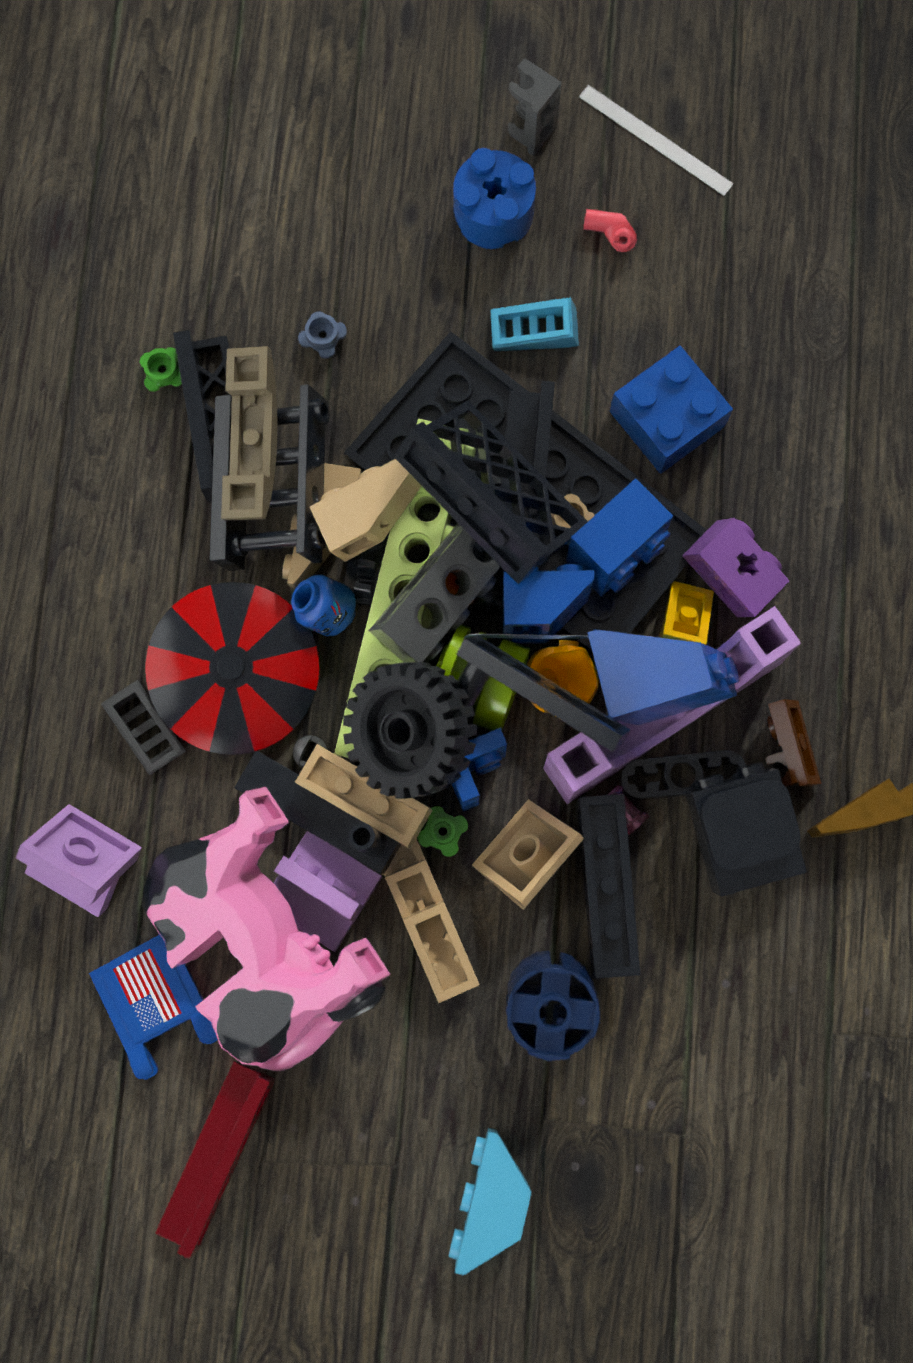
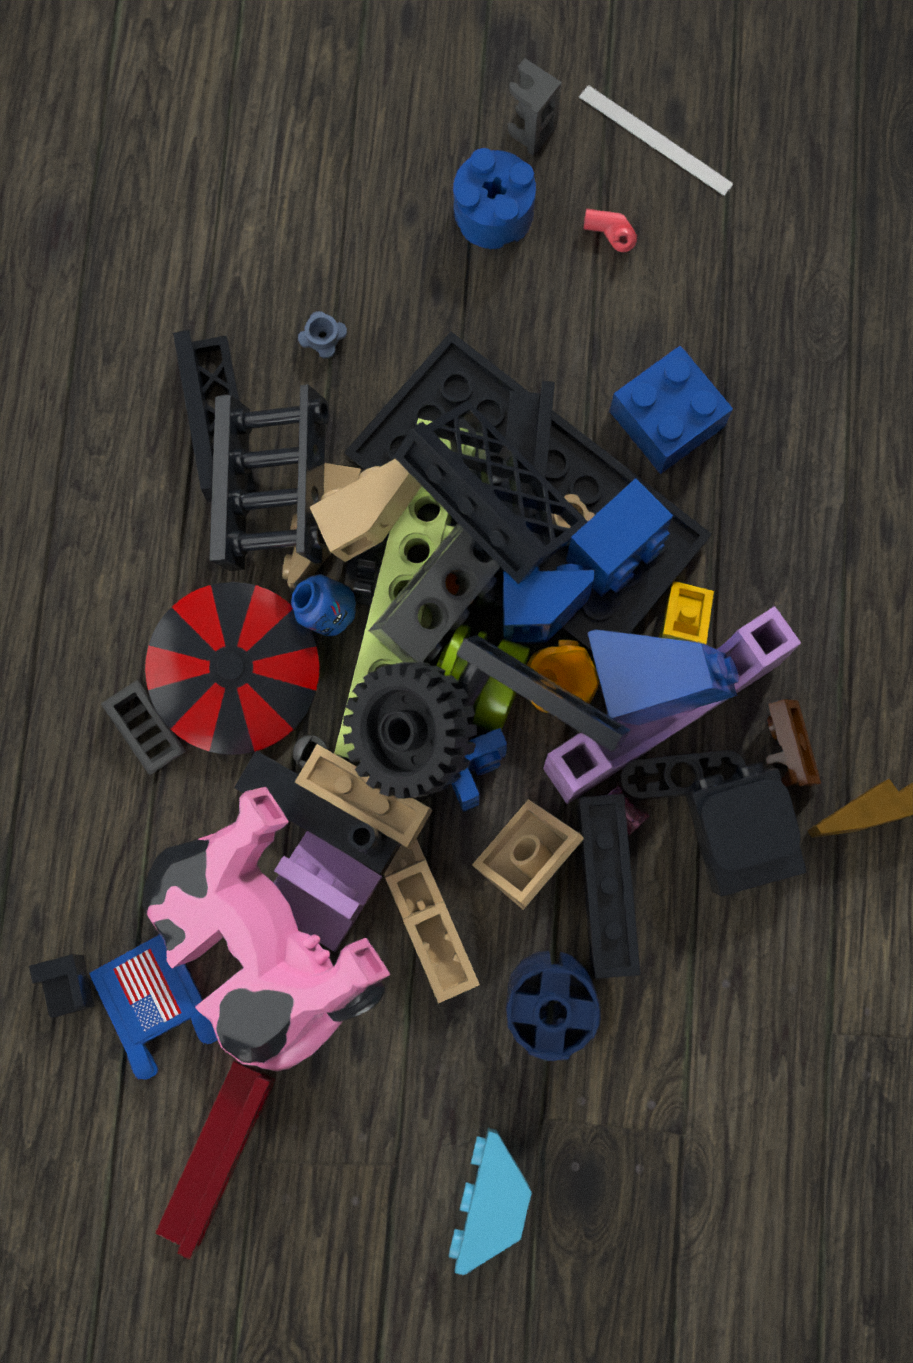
lavender bracket [16,804,142,917] -> none
bright green plate [140,348,182,392] -> none
dark tan slope [221,346,277,521] -> none
bright green plate [418,806,468,857] -> none
light blue sticker [464,634,653,639] -> none
medium azure slope [490,297,579,351] -> none
medium lavender brick [682,518,789,617] -> none
none -> black panel [29,954,95,1018]

